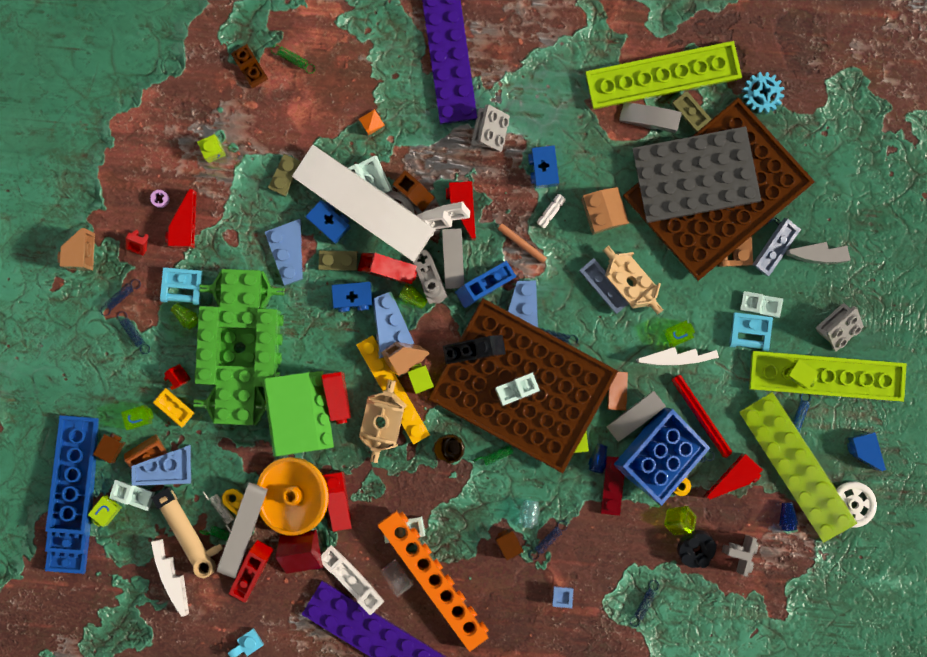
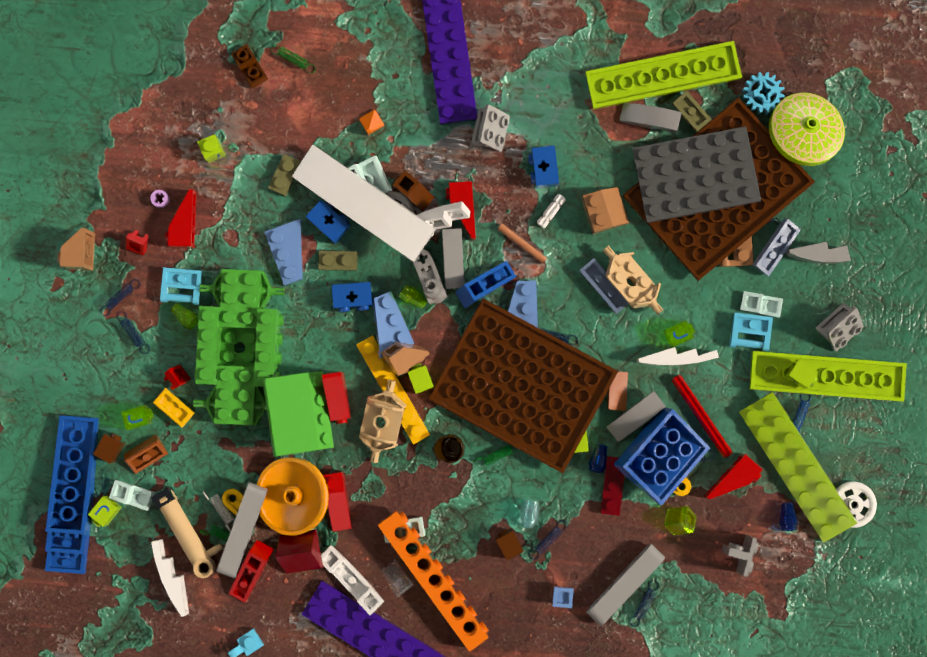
medium blue wing [132,445,191,486] -> none
slope [357,253,417,284] -> none
black slope [443,335,506,365] -> none
light aqua slope [495,373,540,406] -> none
black plate [677,530,717,568] -> none
blue slope [847,432,886,471] -> none
none -> light grey beam [586,544,665,626]
none -> lime dish [769,93,845,166]

